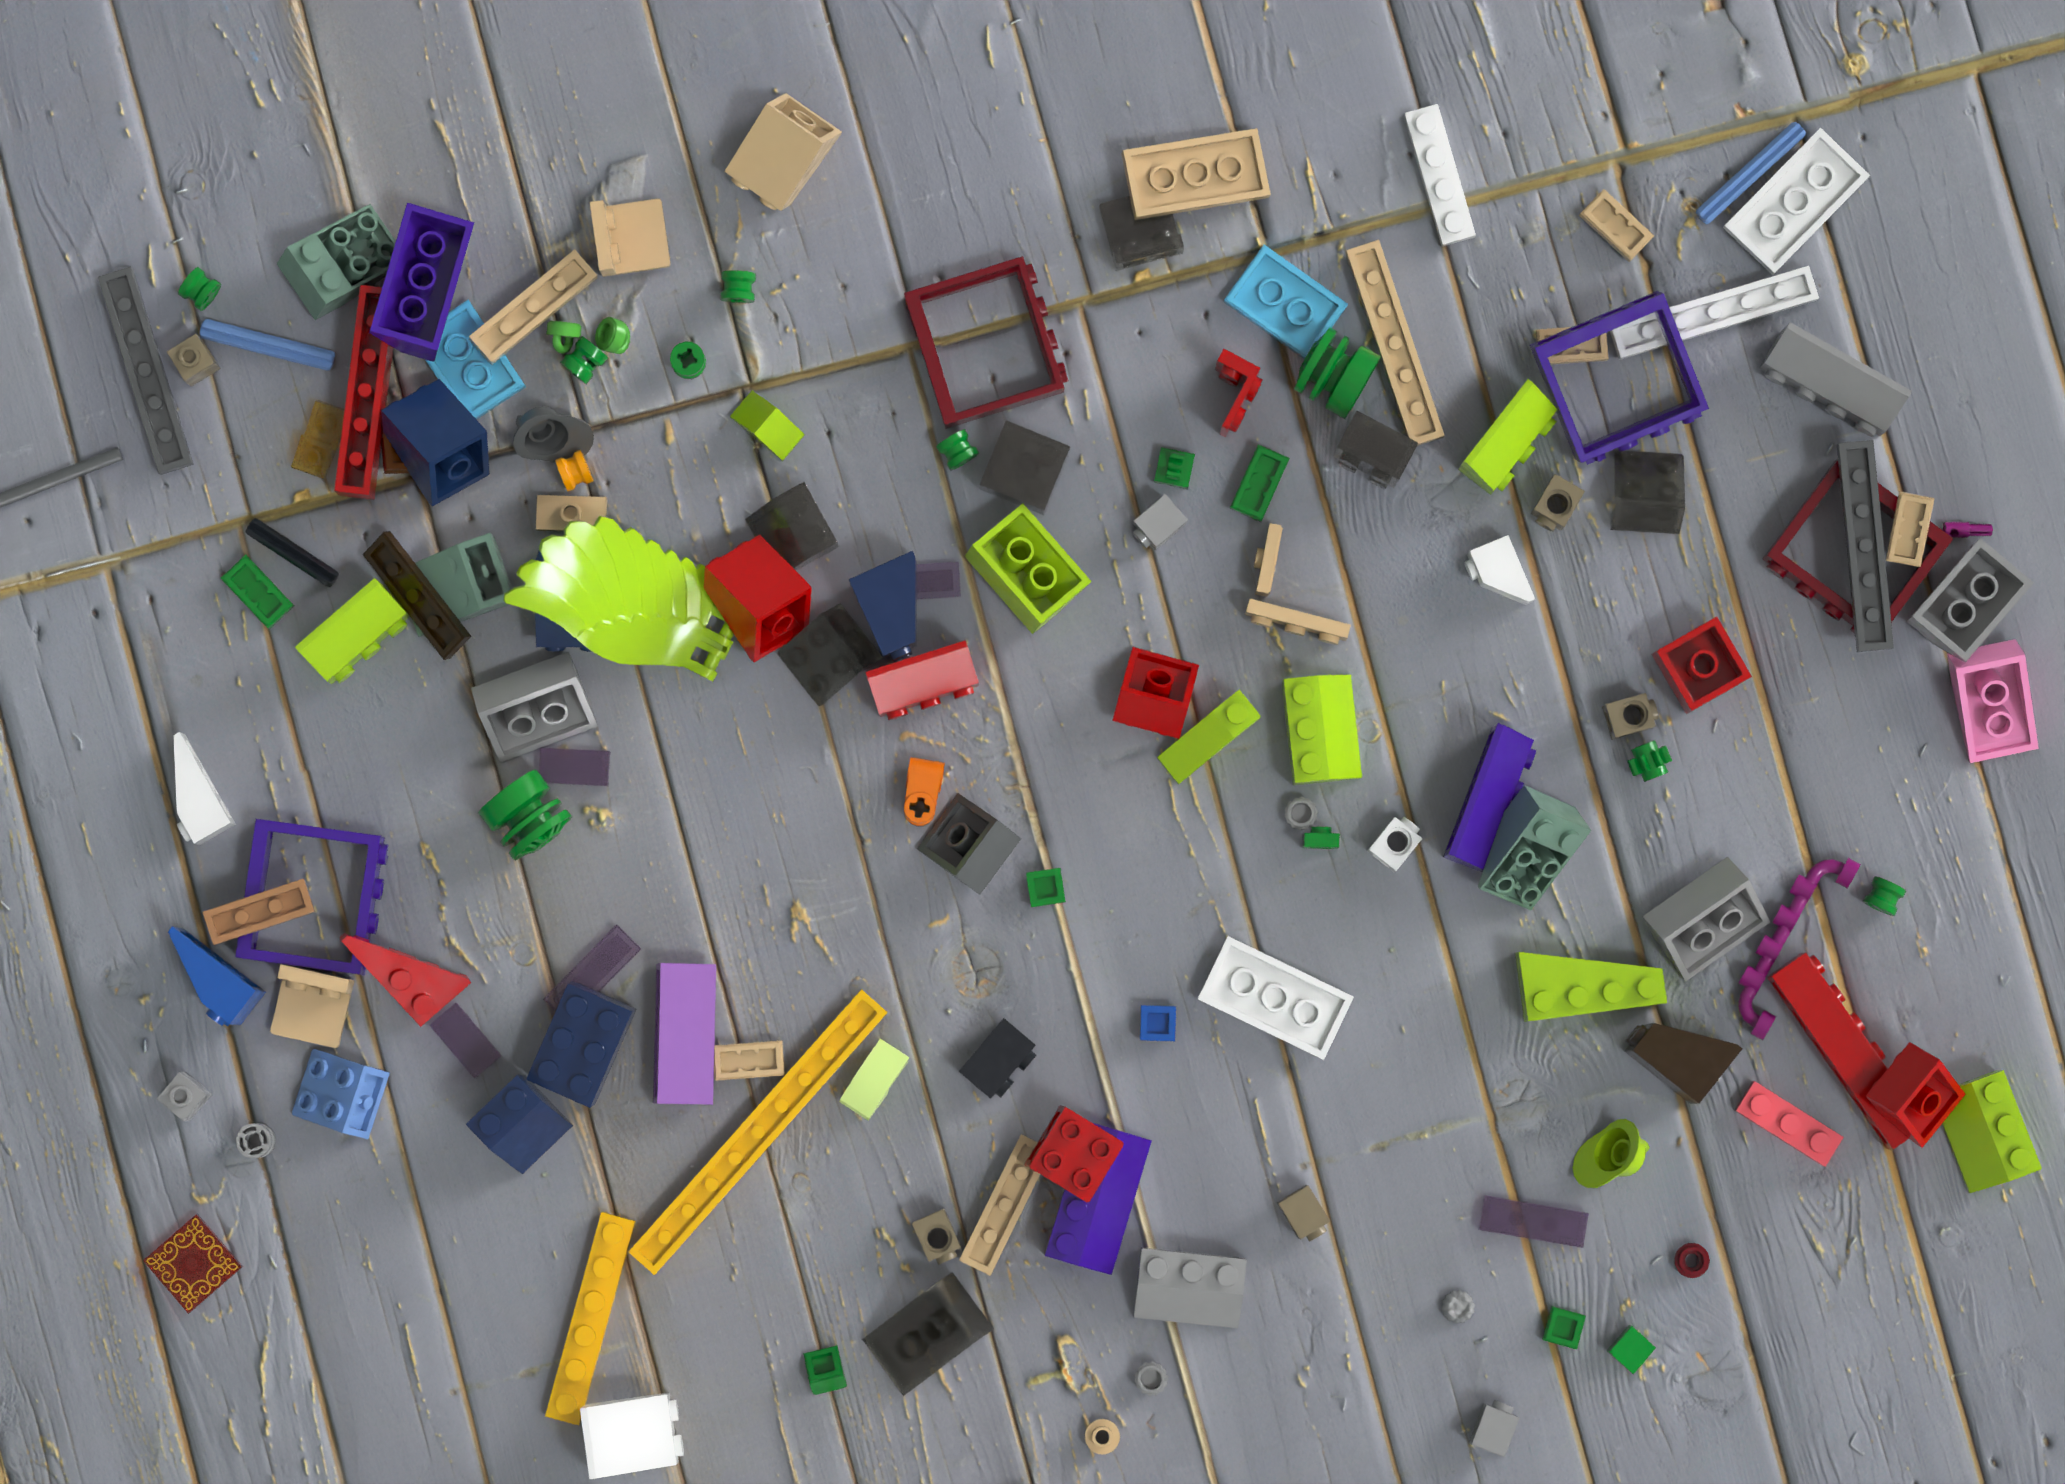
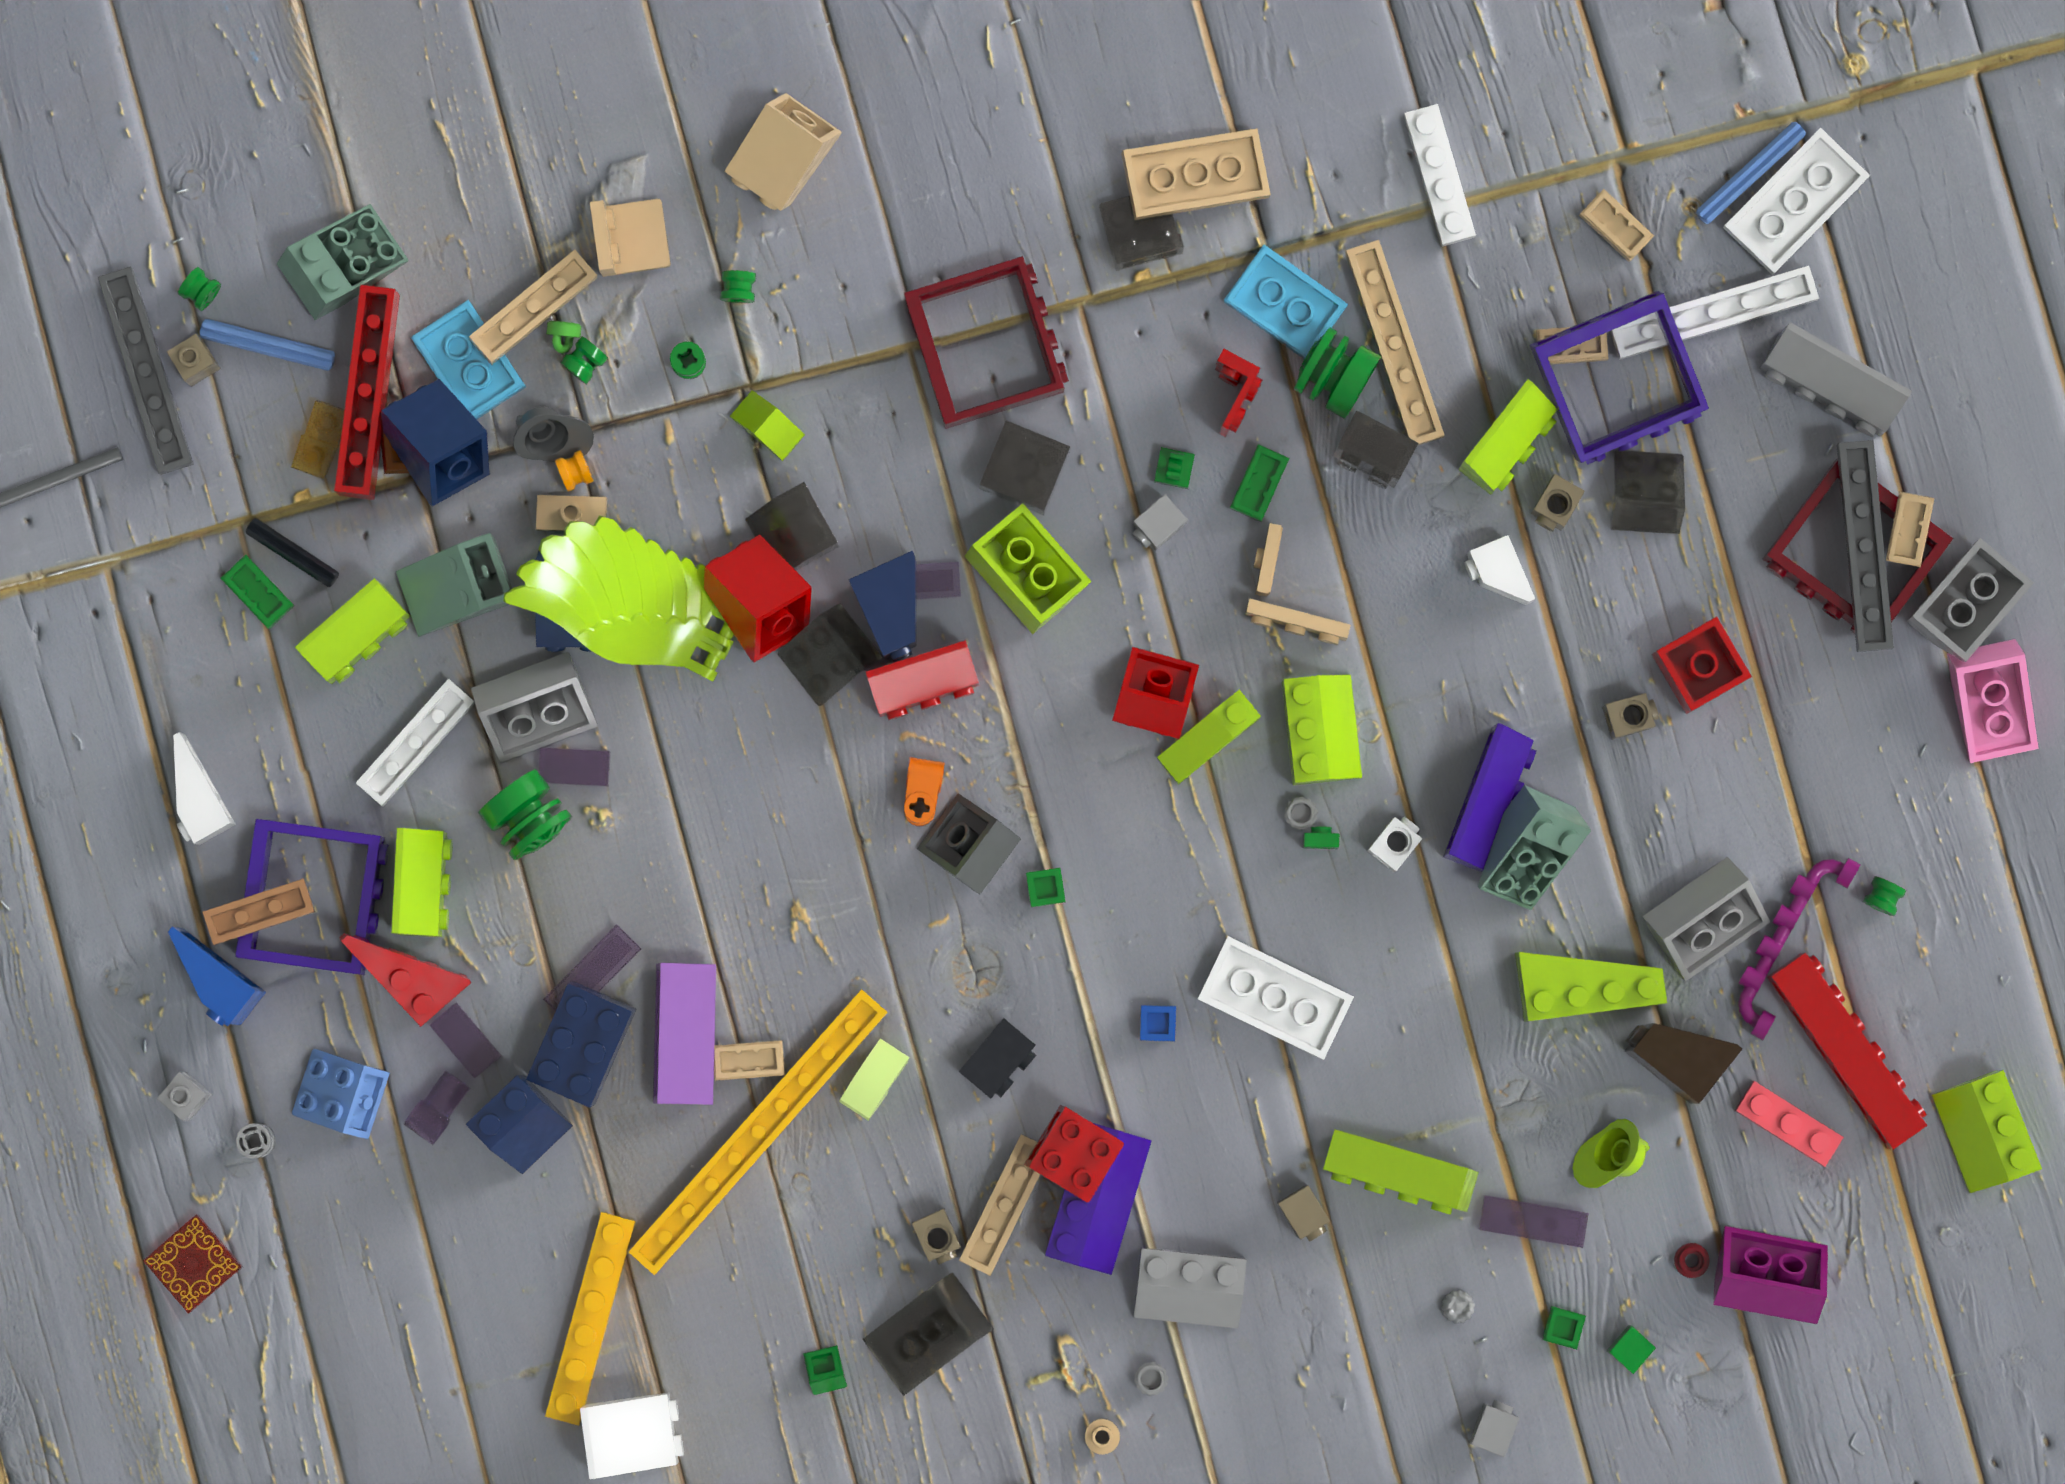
tan bracket [270,964,354,1048] -> none
dark brown tile [362,531,471,660] -> none
dark purple slope [369,203,474,362] -> none
bright green tile [595,317,630,354] -> none
green wheel [936,429,979,471] -> none
green gear [1627,740,1672,782] -> none
red slope [1866,1042,1966,1148] -> none
magenta pin [1943,522,1993,538] -> none
none -> white plate [356,679,475,807]
none -> lime slope [391,828,453,937]
none -> clear purple piece [404,1071,471,1145]
none -> lime wedge [1323,1129,1479,1215]
none -> magenta slope [1713,1226,1828,1324]

